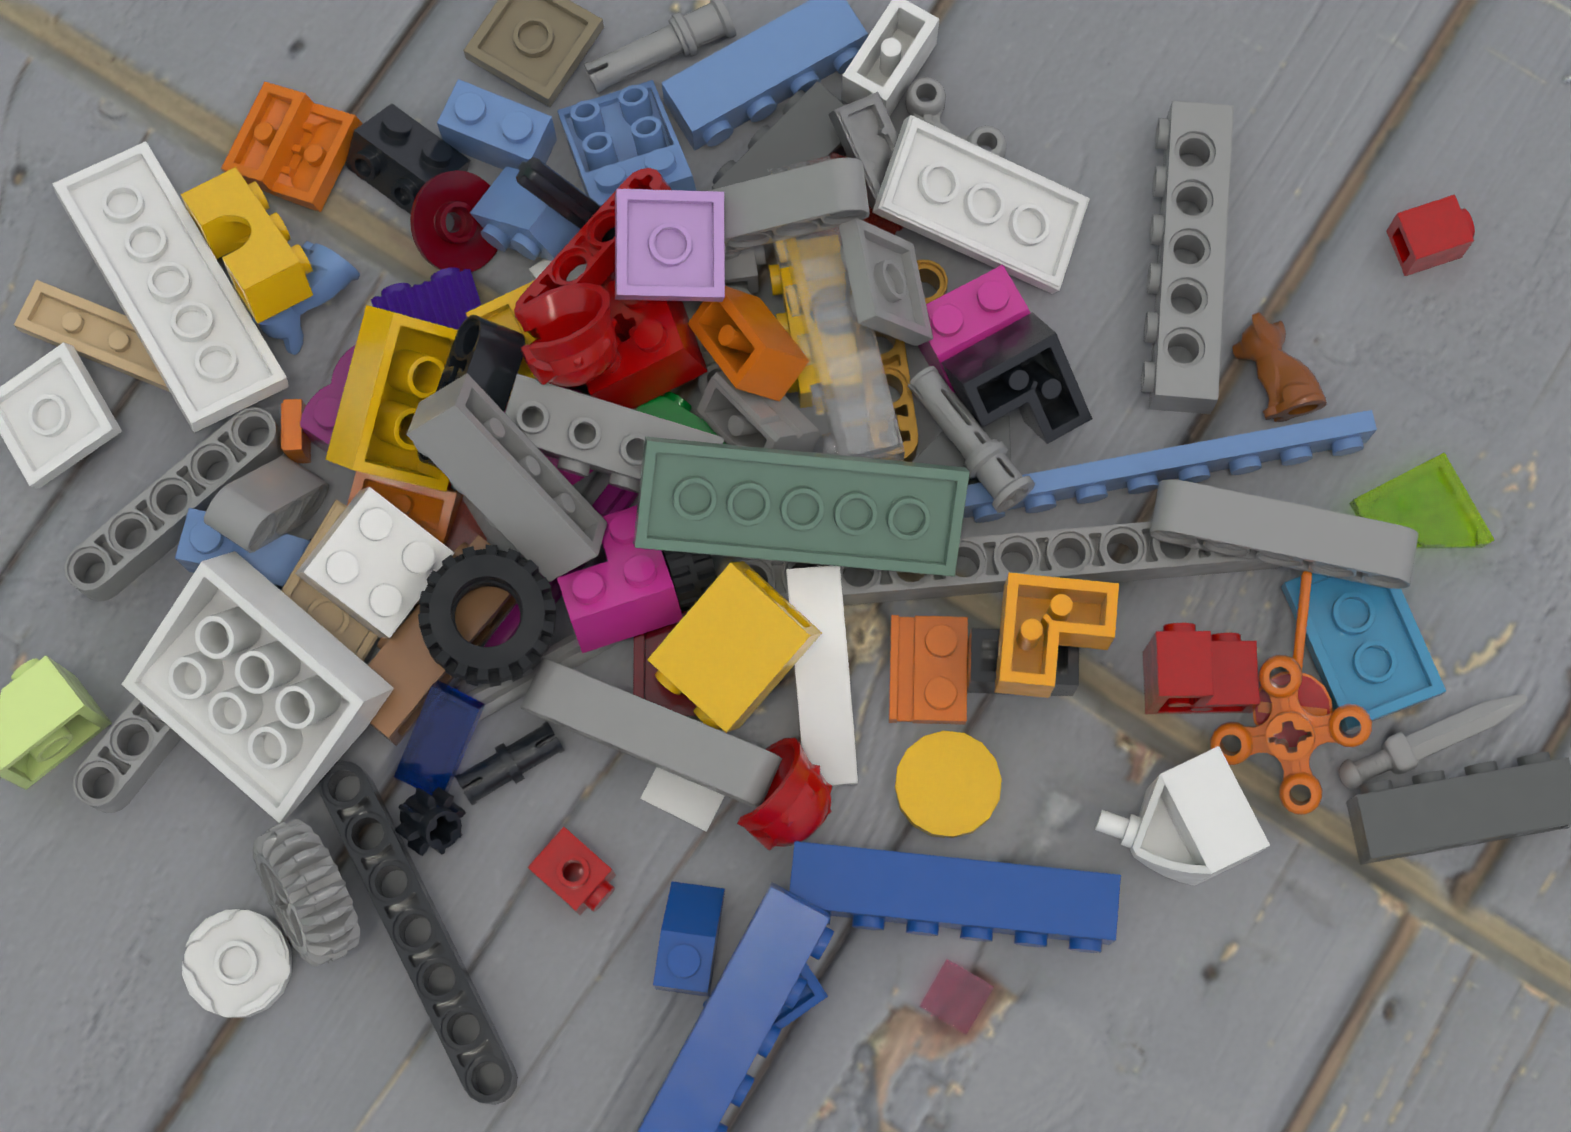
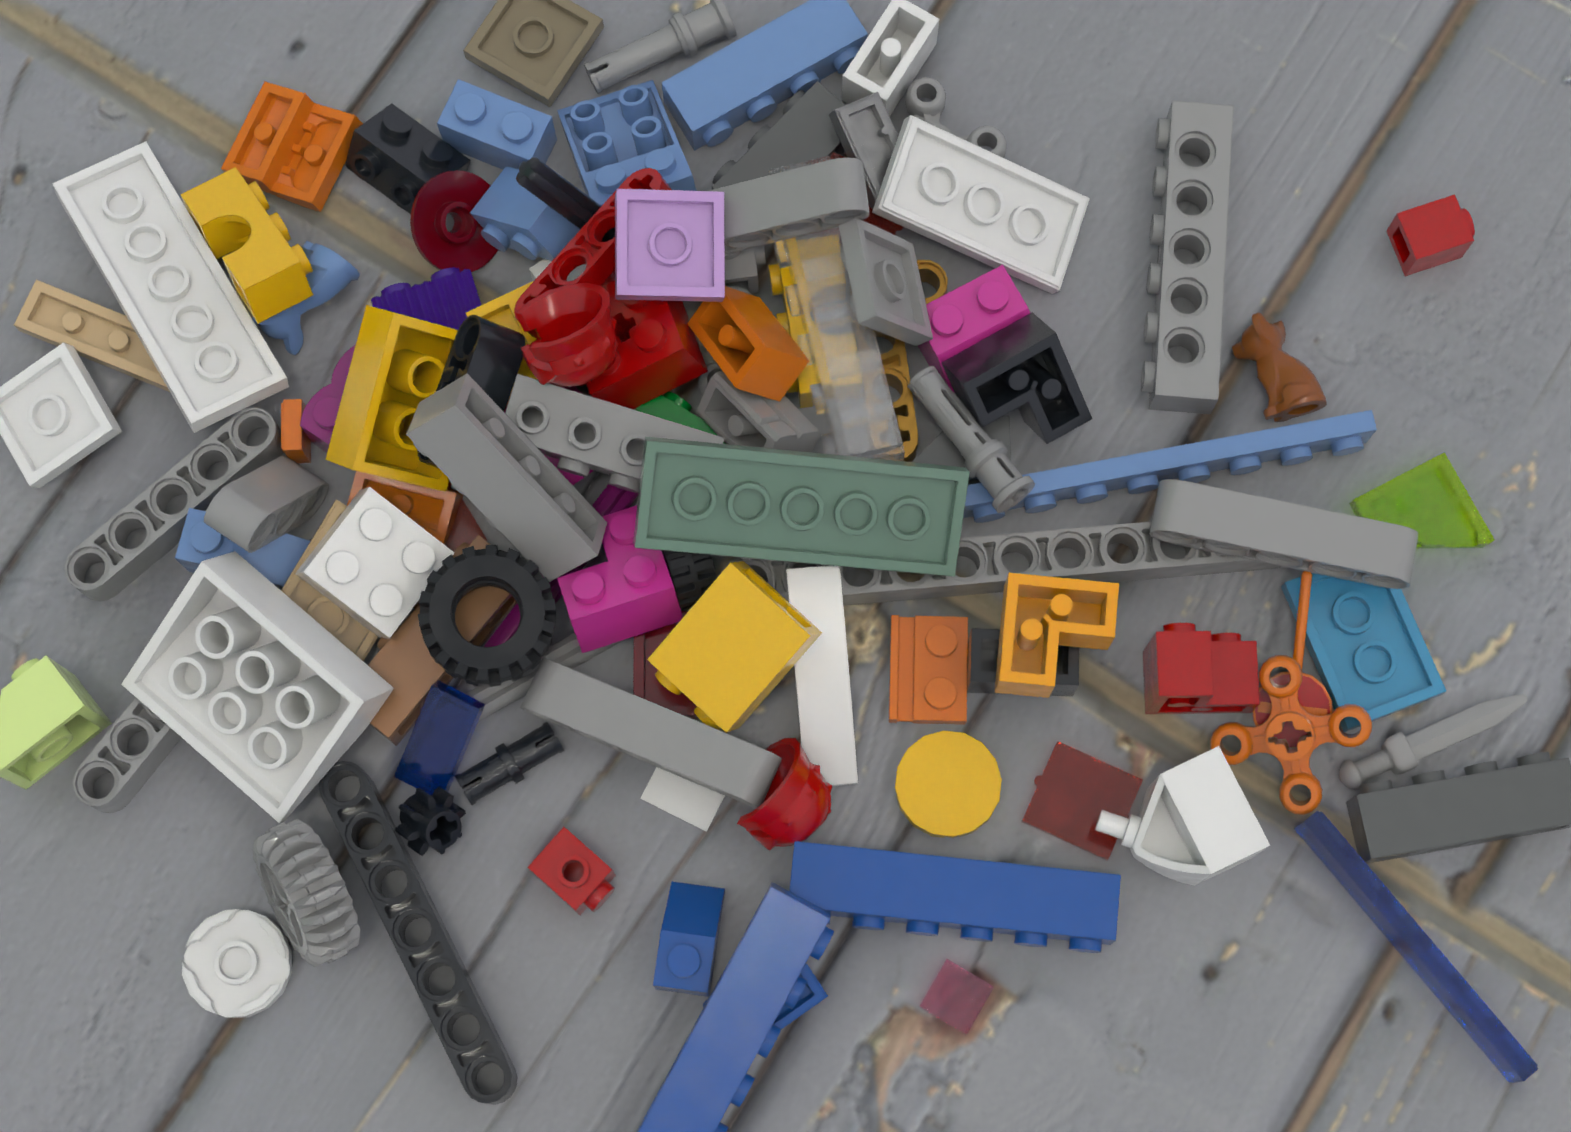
none -> clear red piece [1021,741,1143,861]
none -> clear blue tile [1294,810,1538,1083]

